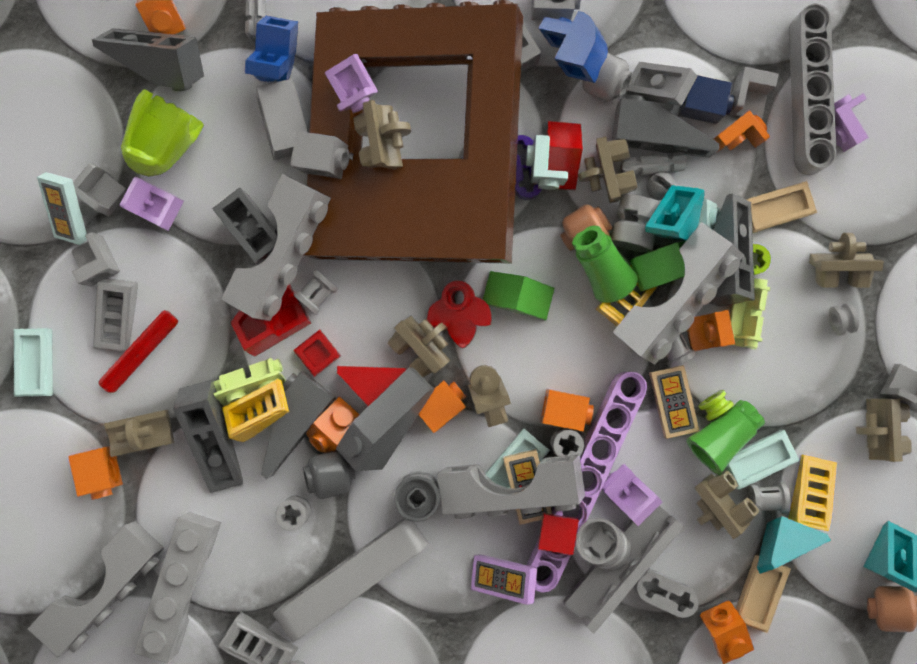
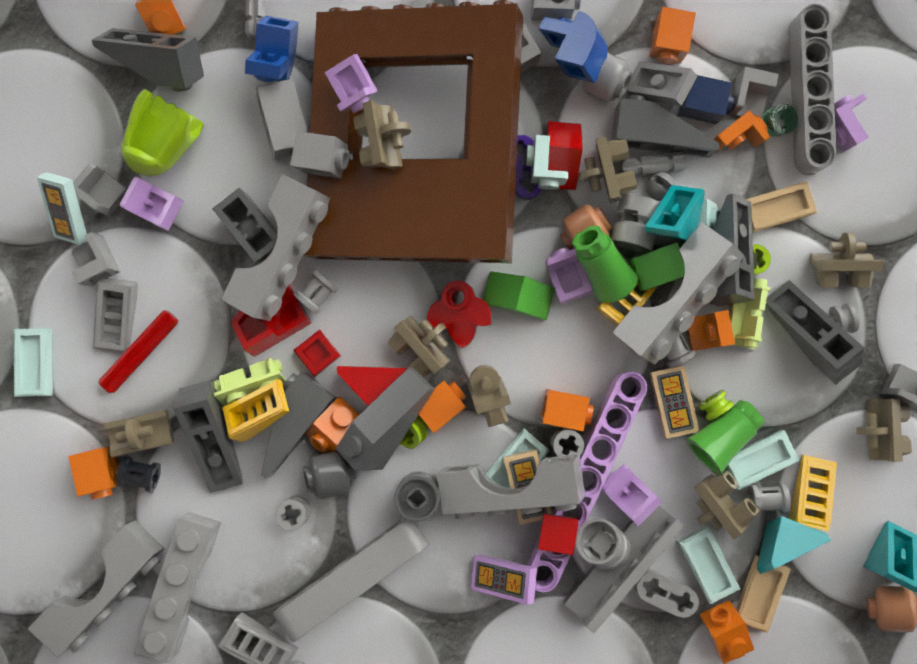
none -> black bush [116,456,161,493]
none -> lime bush [400,416,429,449]
none -> lavender bracket [545,248,593,305]
none -> orange brick [649,6,696,65]
none -> light aqua tile [677,526,740,604]
none -> clear green bush [762,104,798,137]
none -> dark grey slope [766,280,865,385]

